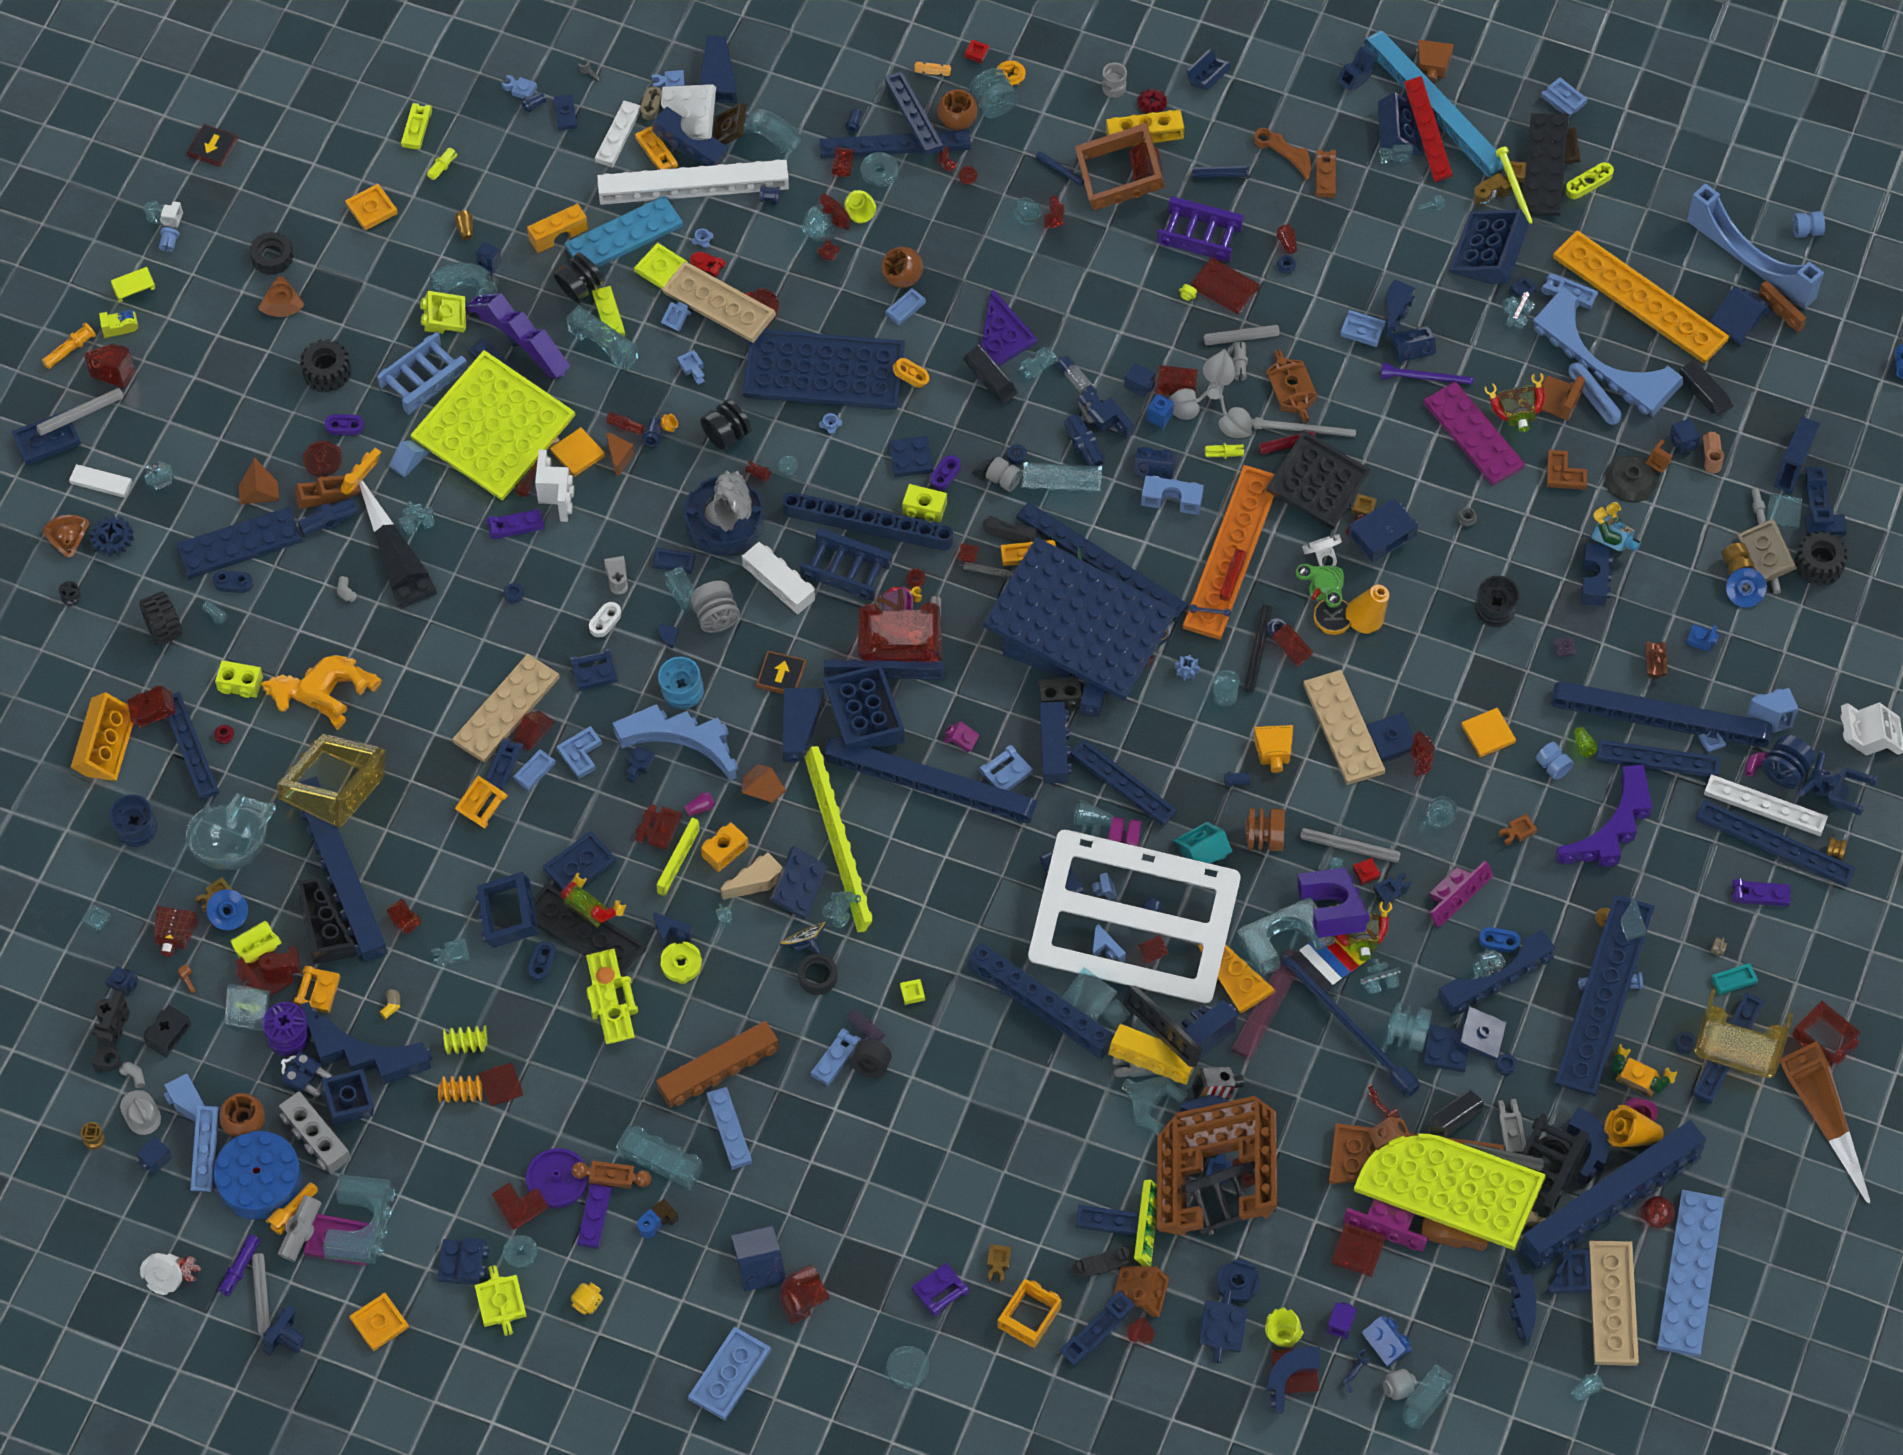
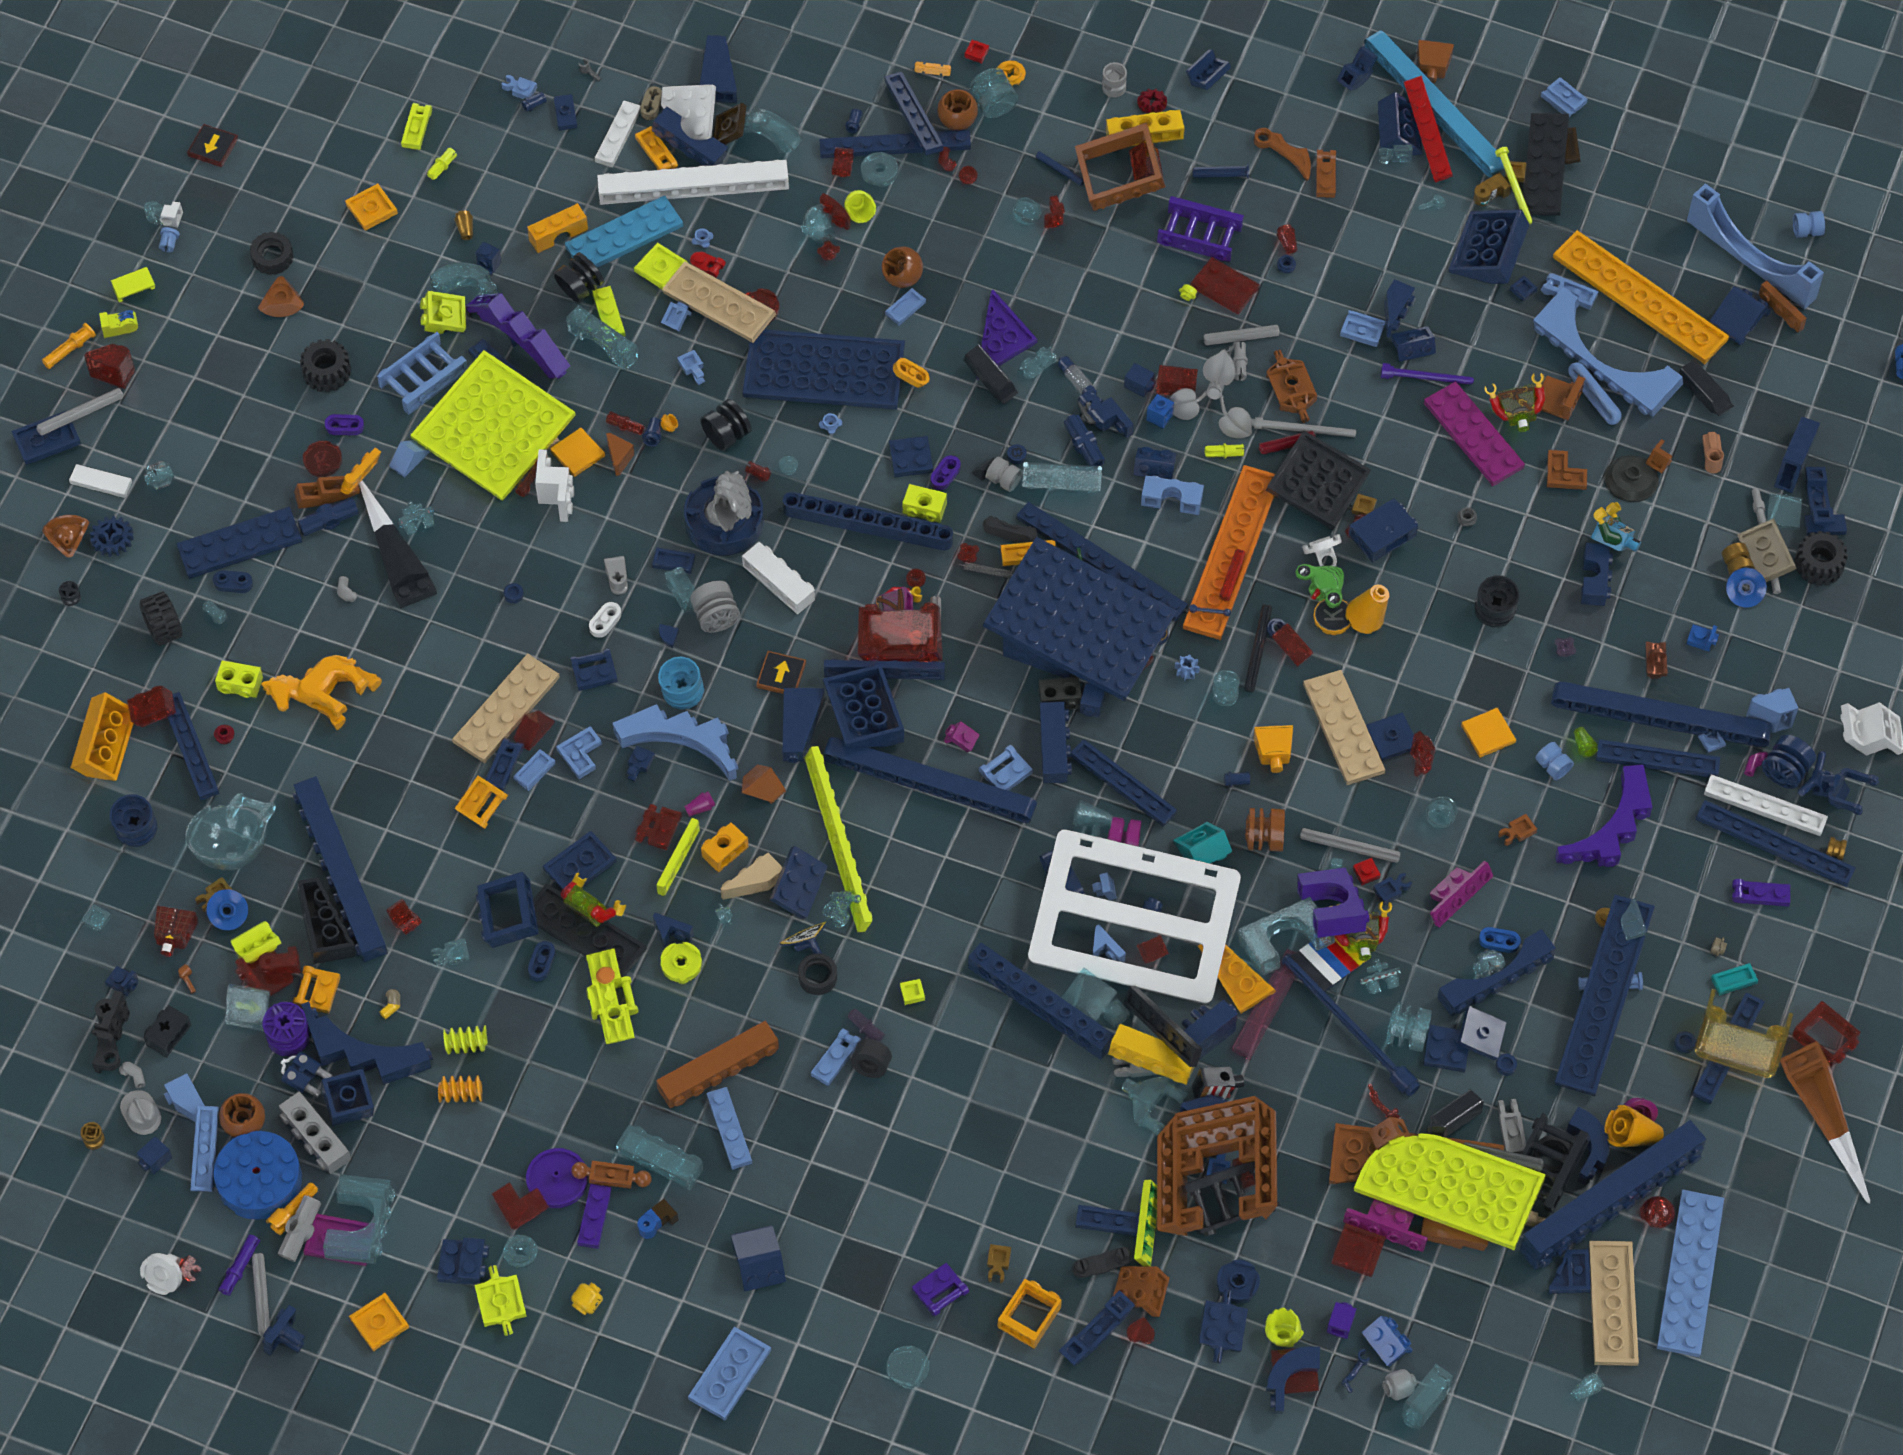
dark orange slope [238,457,279,505] -> none
clear yellow windscreen [277,734,386,828] -> none
clear red piece [479,1062,523,1106] -> none
dark purple plate [486,509,544,539] -> none
medium blue plate [652,70,685,89] -> none
dark blue bush [760,185,780,204] -> none
clear red brick [779,1264,830,1324] -> none
dark blue fence [800,528,892,601] -> none
clear light blue hips [1501,291,1536,329] -> none
dark blue slope [1504,1256,1537,1346] -> none
neon yellow beam [1565,162,1614,199] -> none
torso [1612,1044,1677,1098] -> none
dark blue brick [1670,418,1700,453] -> none

